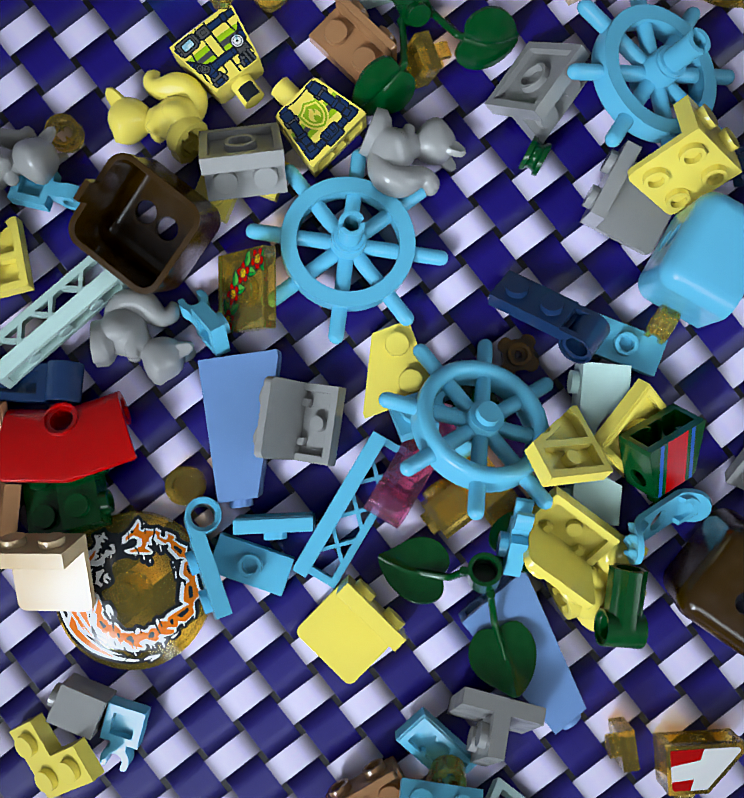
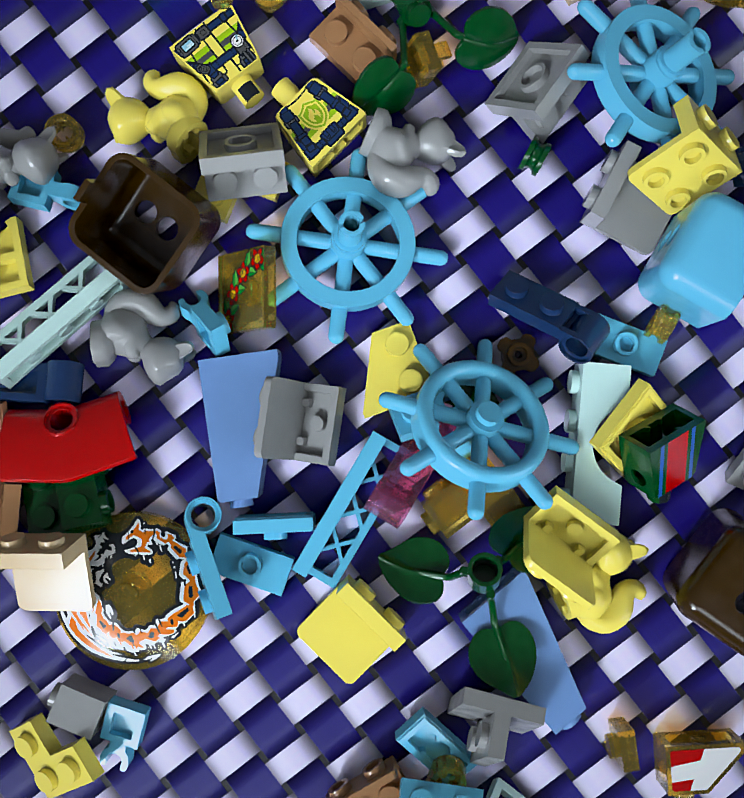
clear yellow tile [165,466,206,506] -> none
medium azure plate [496,497,535,577] -> none
light yellow wing [524,405,613,487] -> none
dark green piece [594,563,648,649] -> none
medium azure piece [623,488,712,565] -> none

